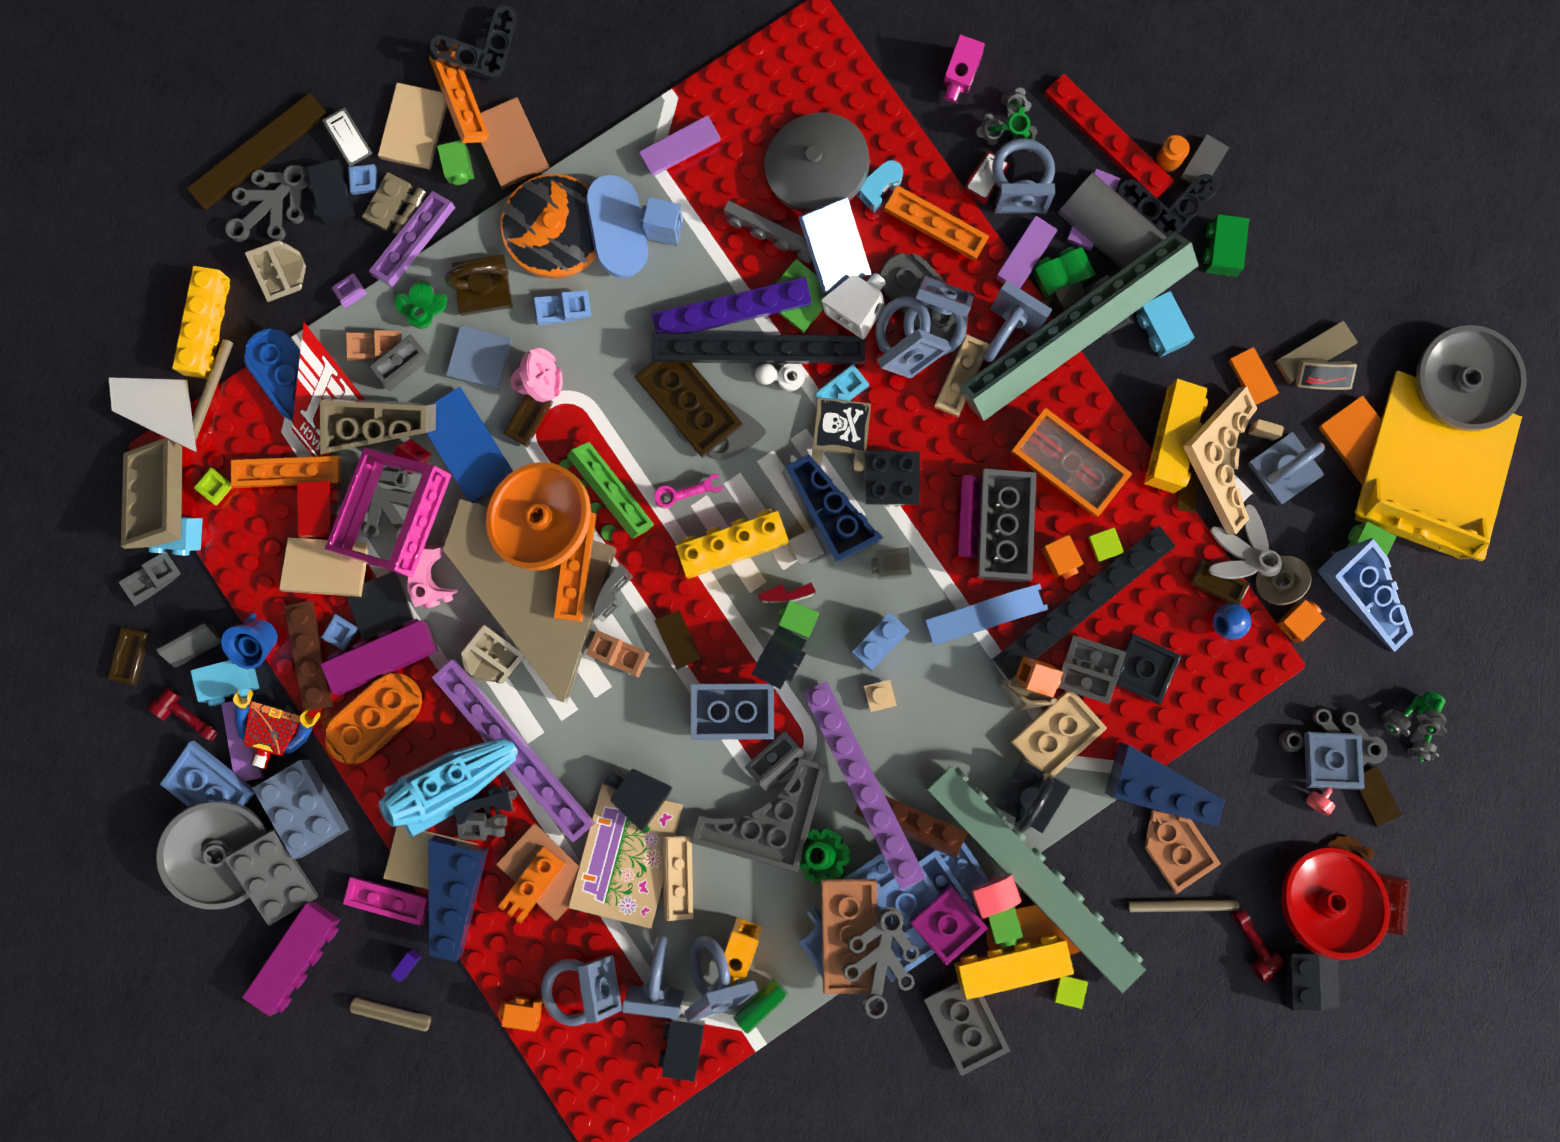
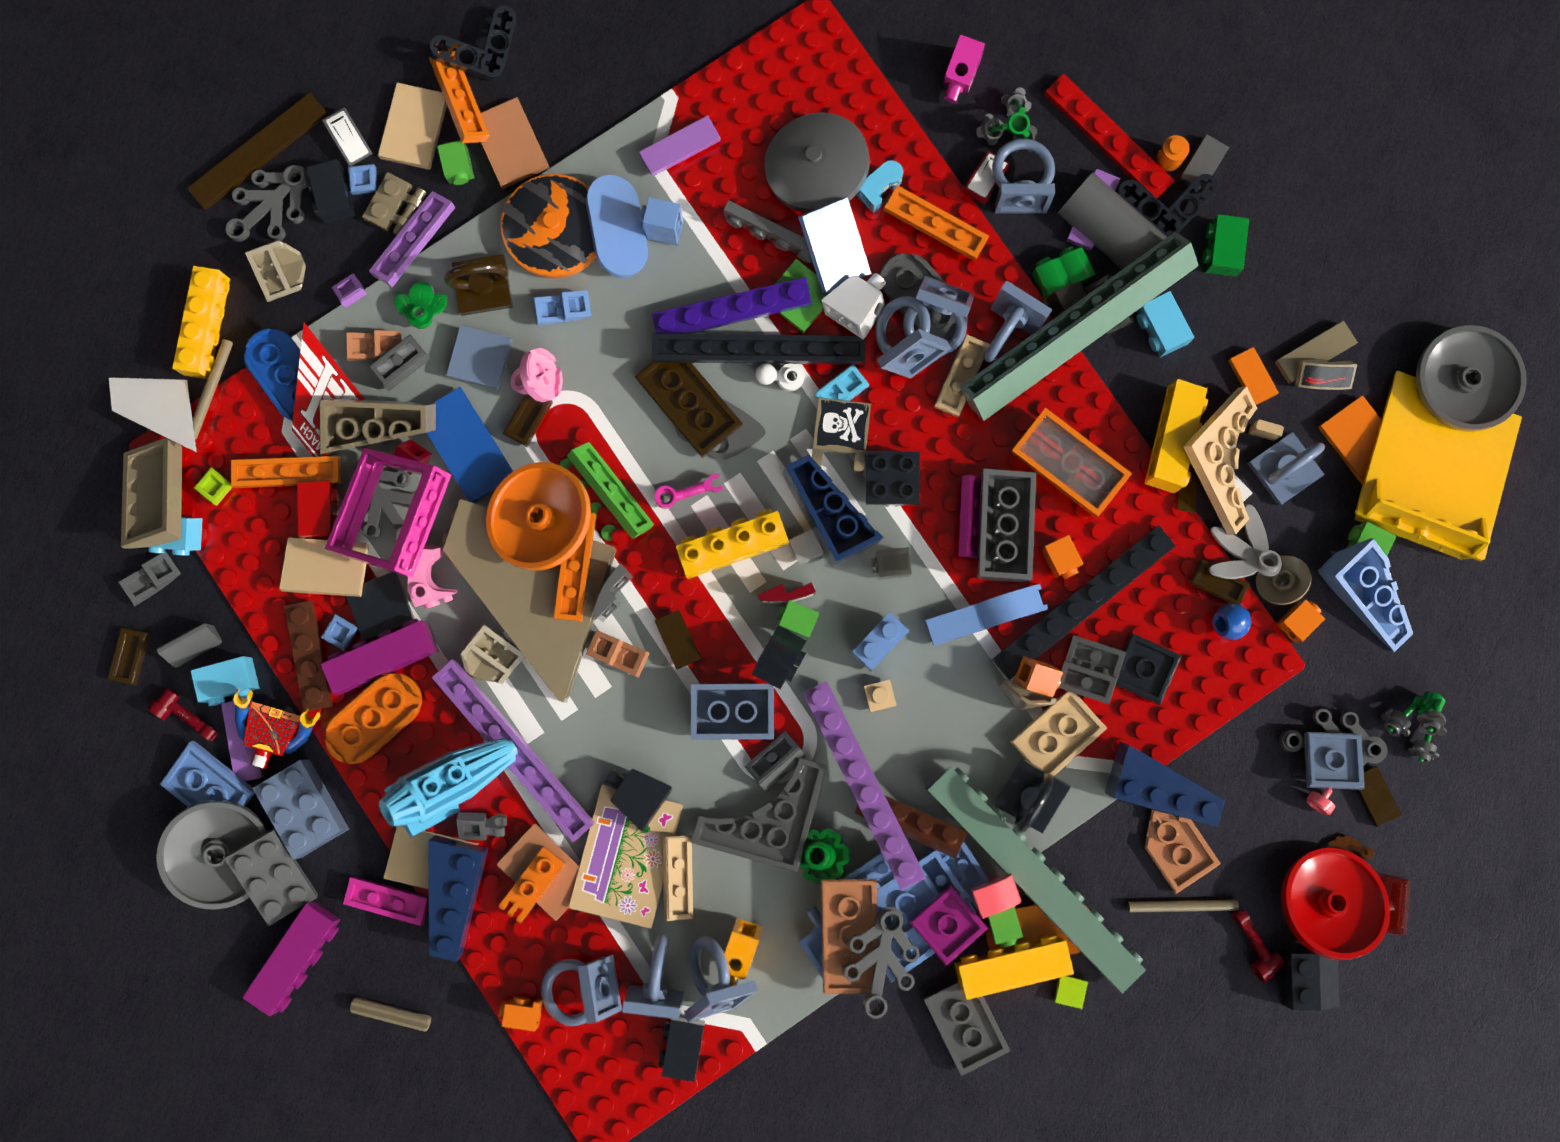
blue hat [221,613,278,669] -> none
dark purple tile [390,949,422,982] -> none
black piece [453,787,518,825] -> none
green brick [733,978,788,1034] -> none
medium lavender tile [995,216,1057,289] -> none
lime tile [1088,528,1124,563] -> none

